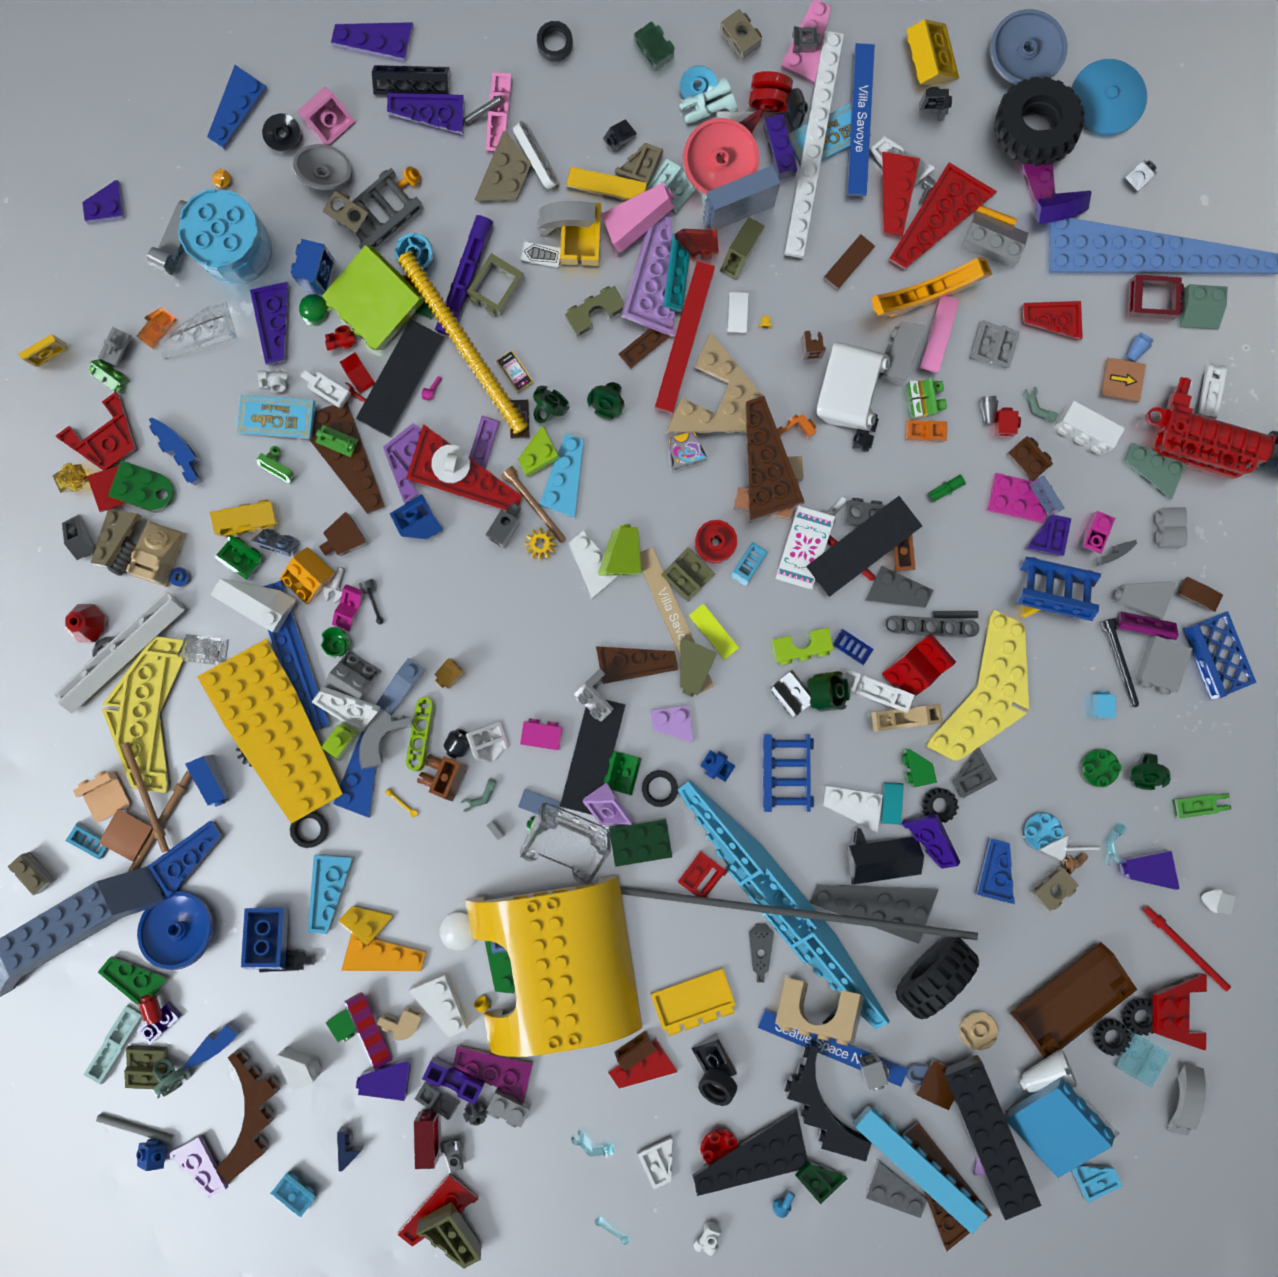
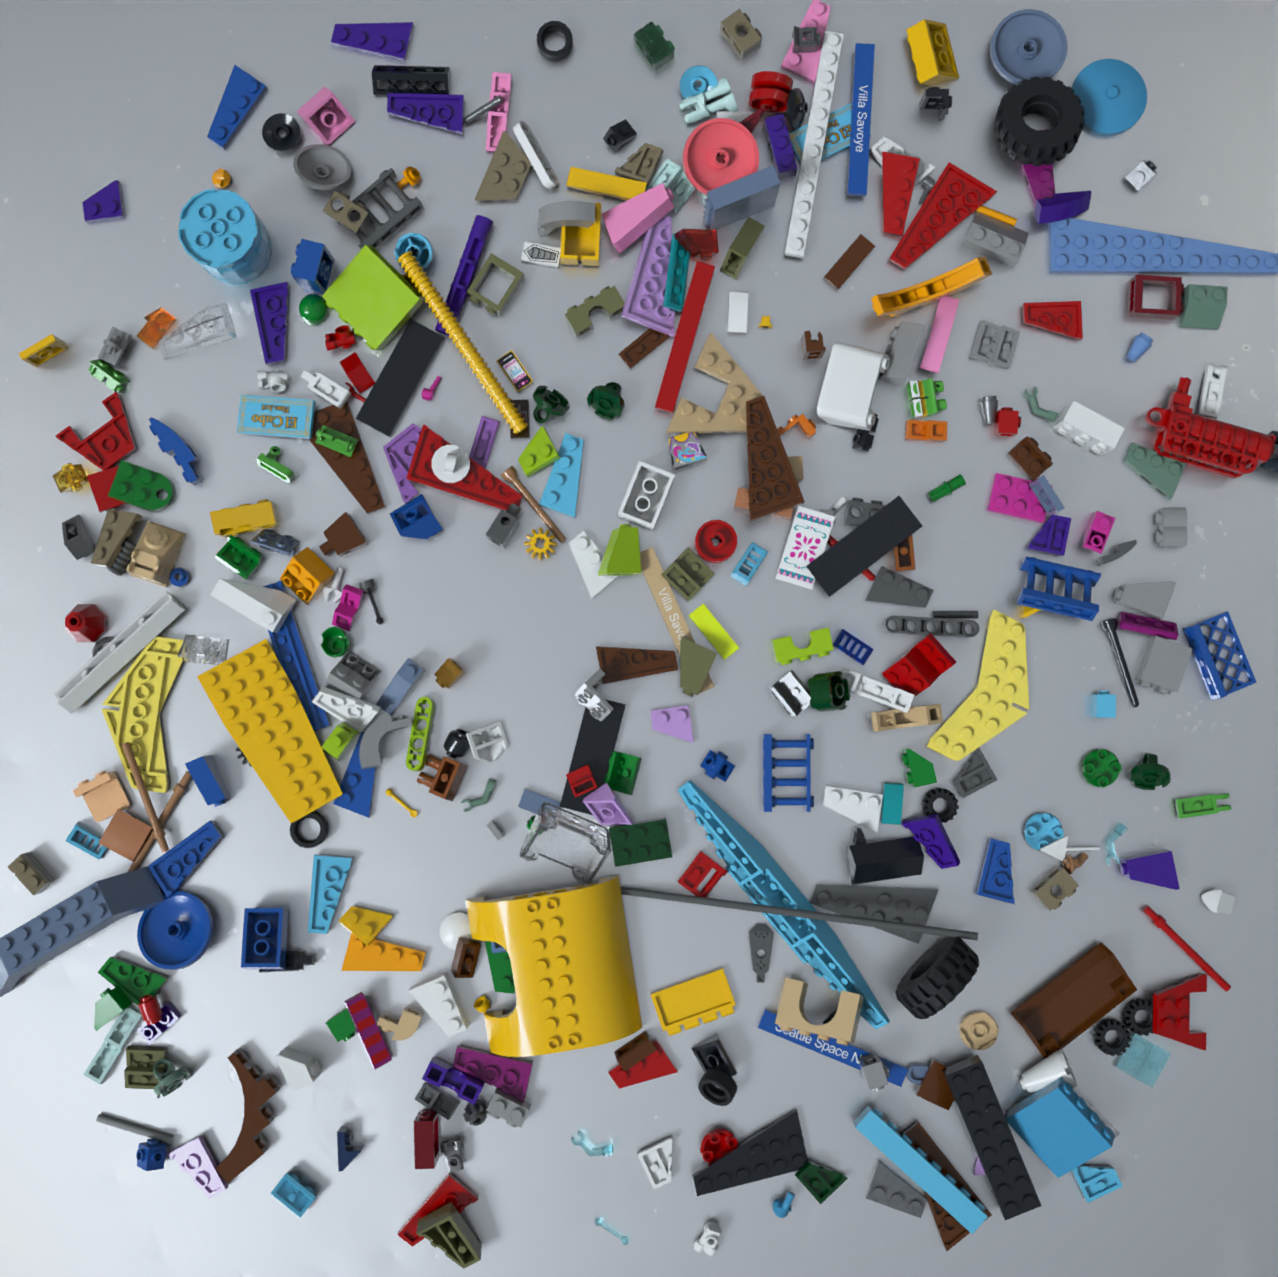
light grey beam [146,200,187,275] -> none
blue slope [183,1022,242,1069] -> none
dark purple slope [356,1057,412,1101] -> none
dark green tile [414,301,433,320] -> none
dark pink brick [520,718,563,750] -> none
black tyre [642,770,678,807] -> none
black arch [784,1040,872,1162] -> none
nougat tile [1100,358,1146,403] -> none
light grey arch [1168,1064,1206,1135] -> none
reddish brown slope [1178,577,1223,612] -> none
none -> slope [94,985,132,1032]
none -> reddish brown slope [451,938,481,978]
none -> red piece [566,765,598,797]
none -> white brick [618,461,675,530]

